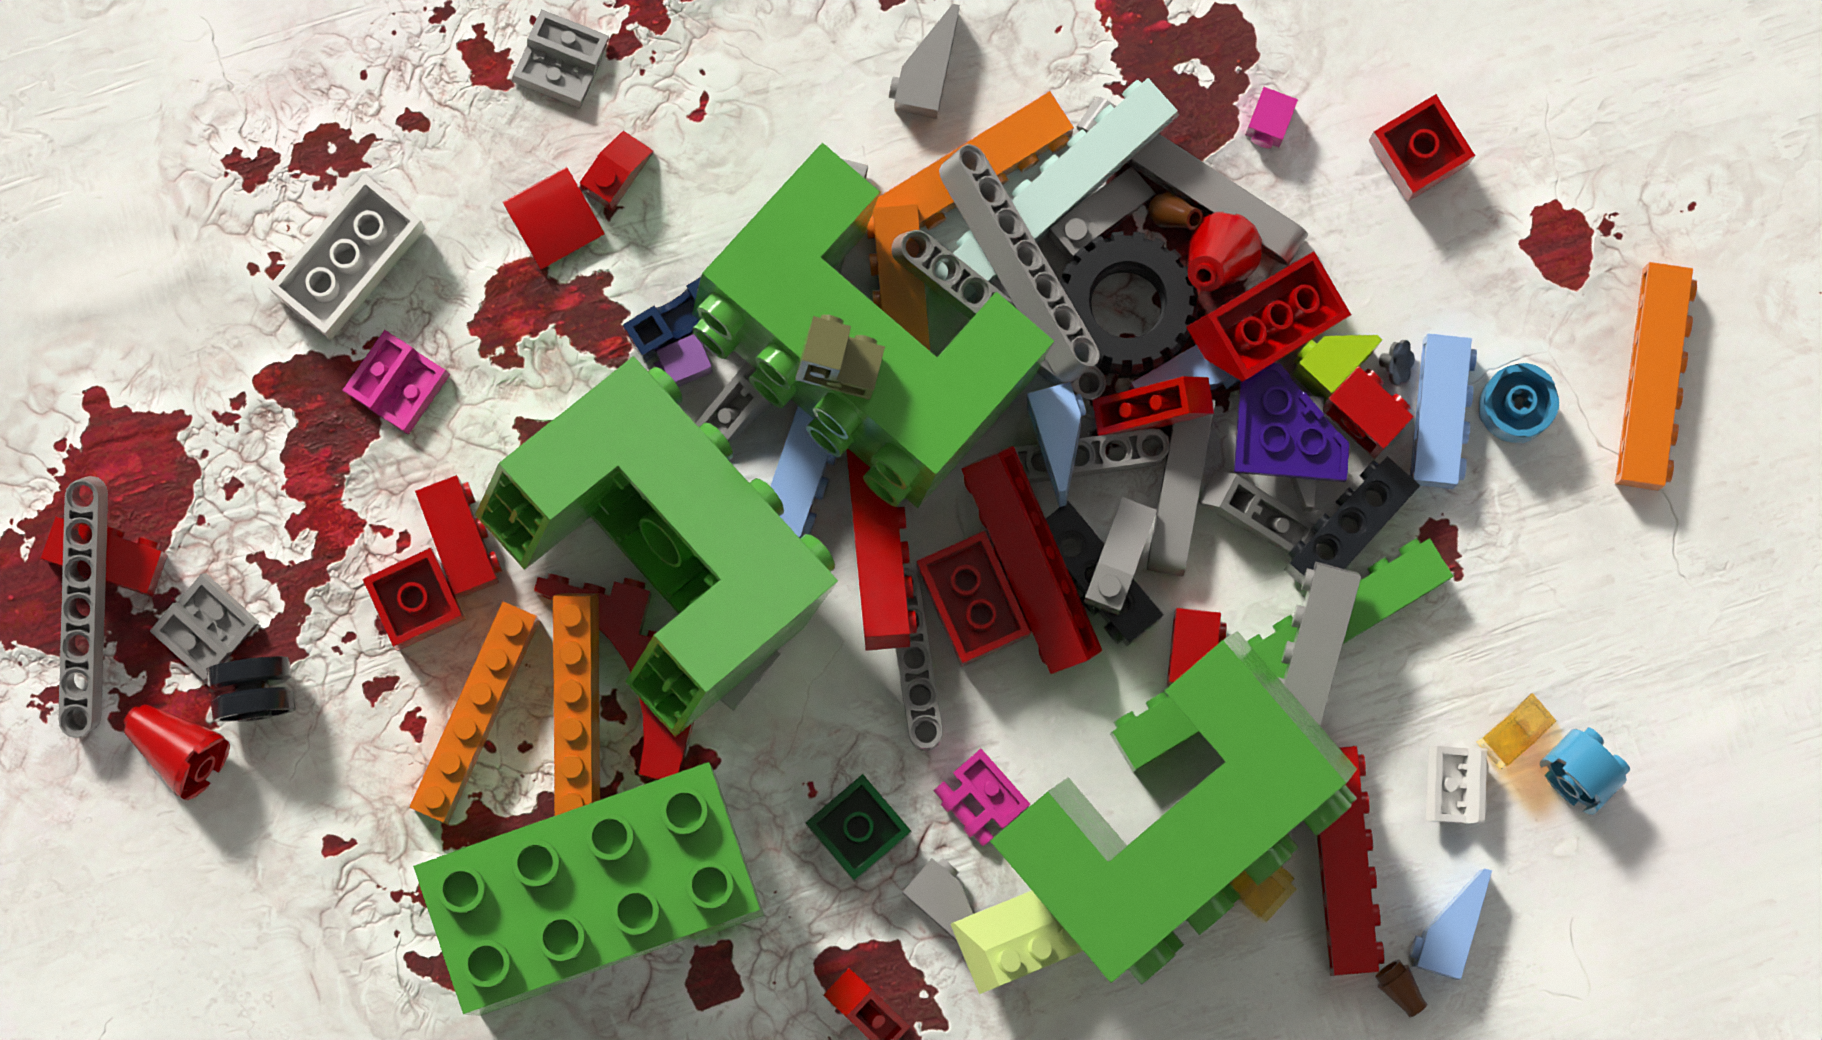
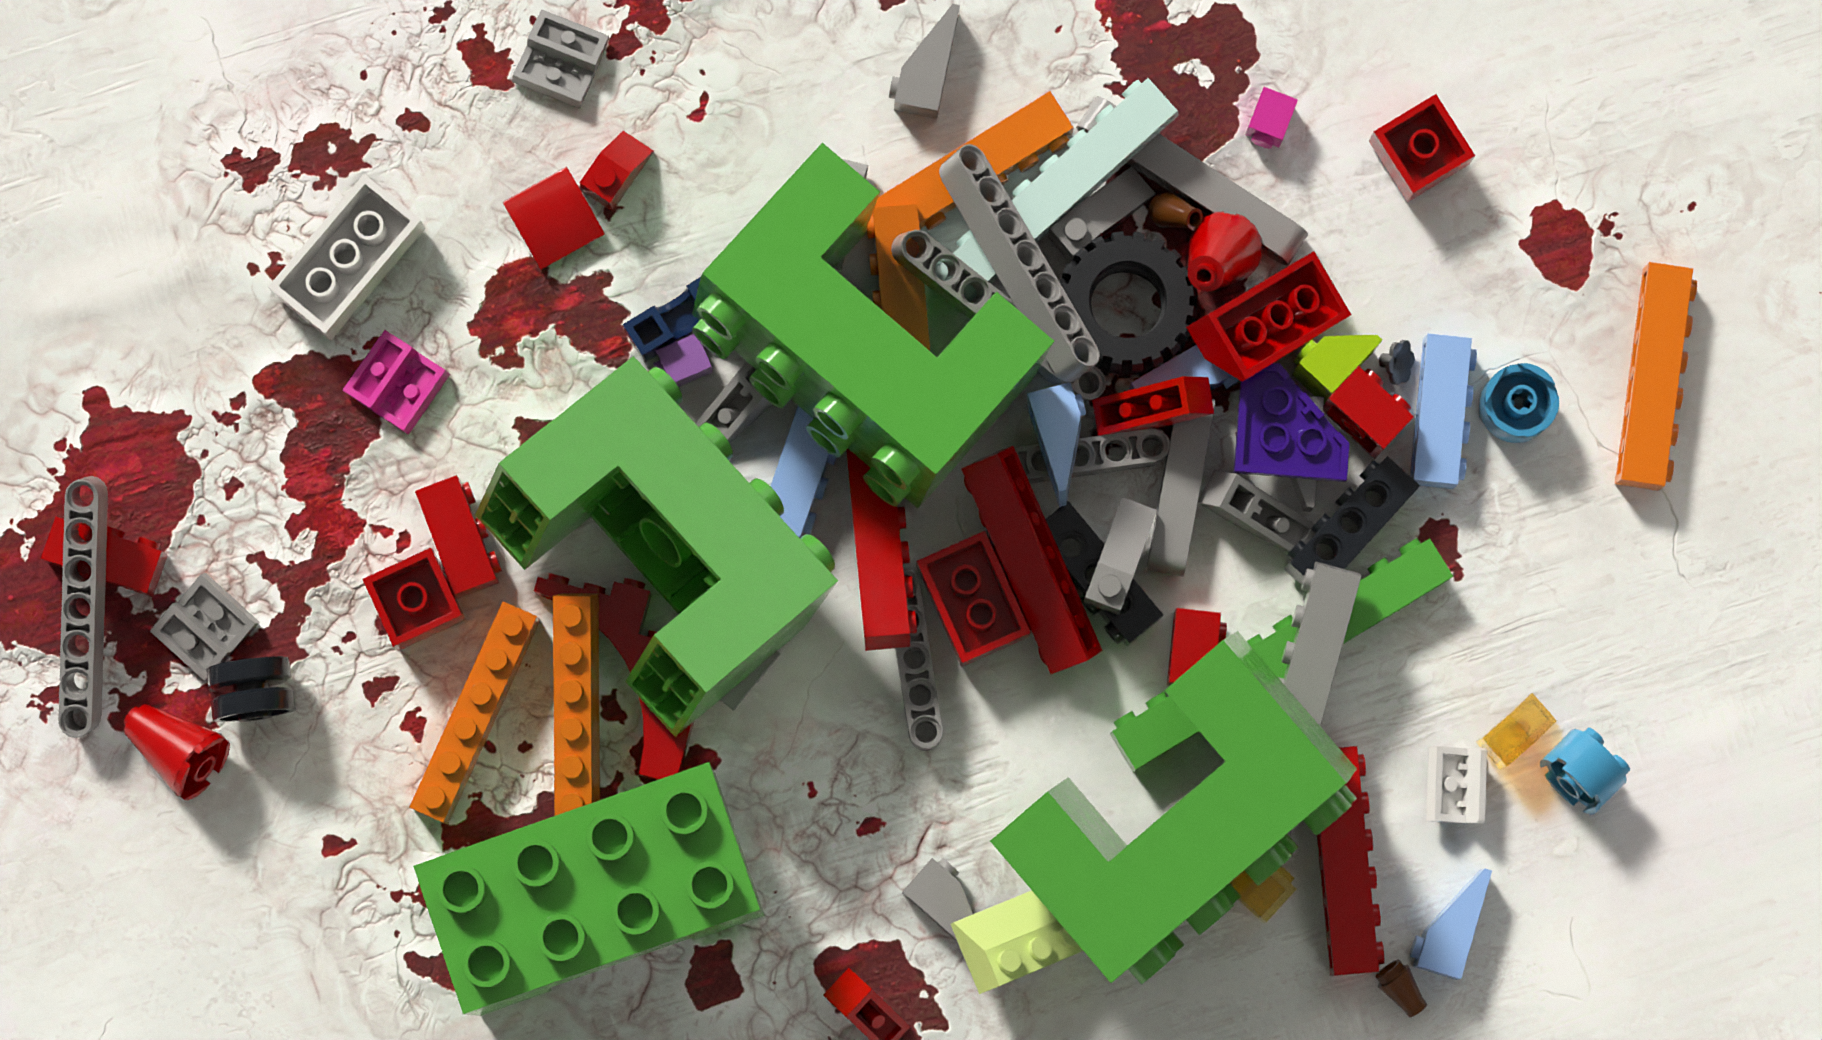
olive brick [795,315,885,400] -> none
dark green brick [805,774,912,882] -> none
dark pink plate [933,748,1031,847] -> none

